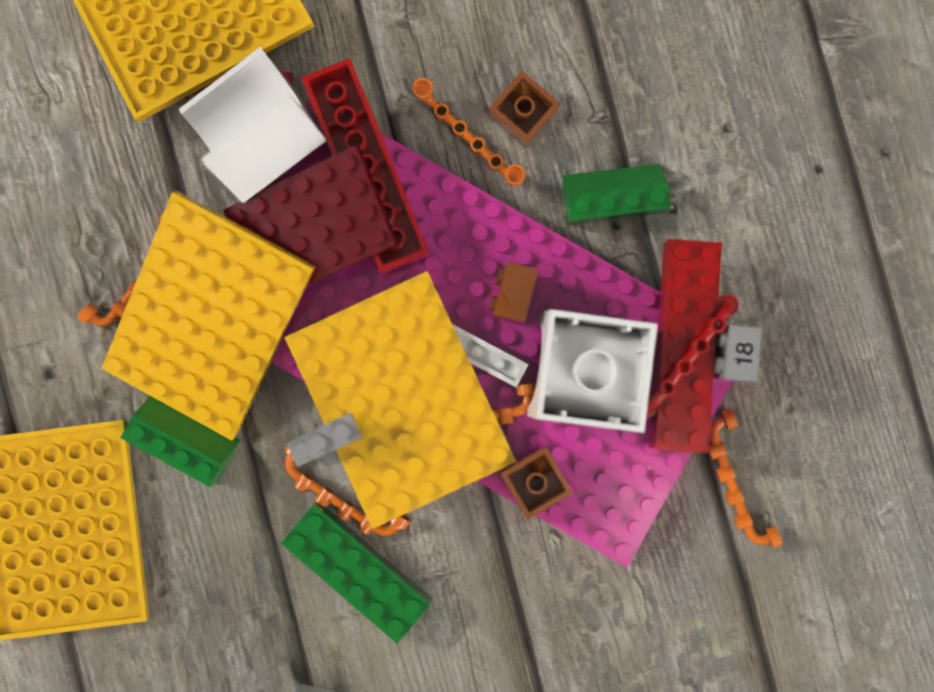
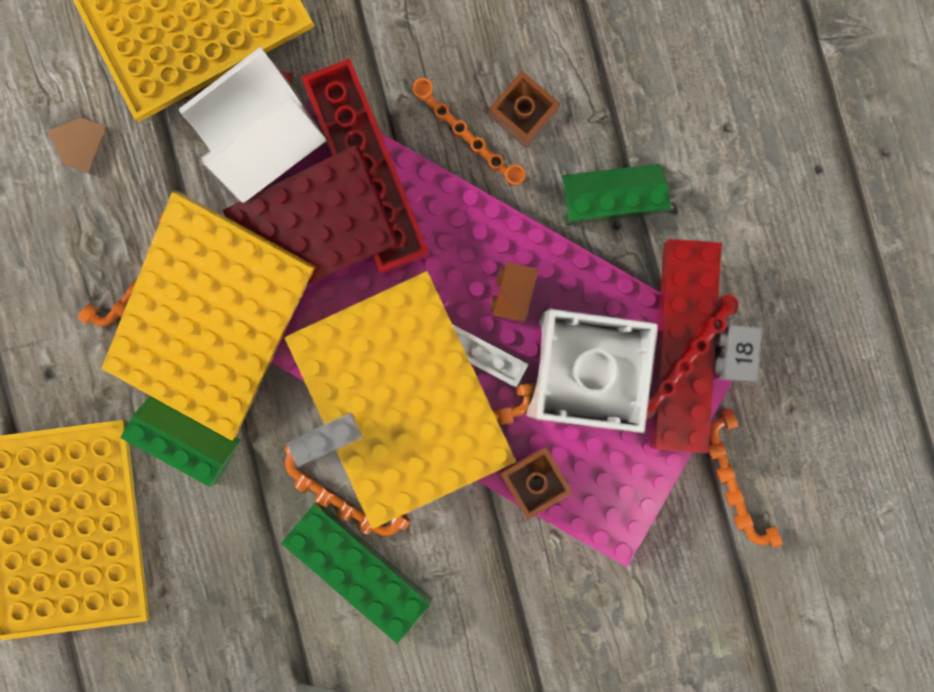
none -> medium nougat slope [47,117,106,174]

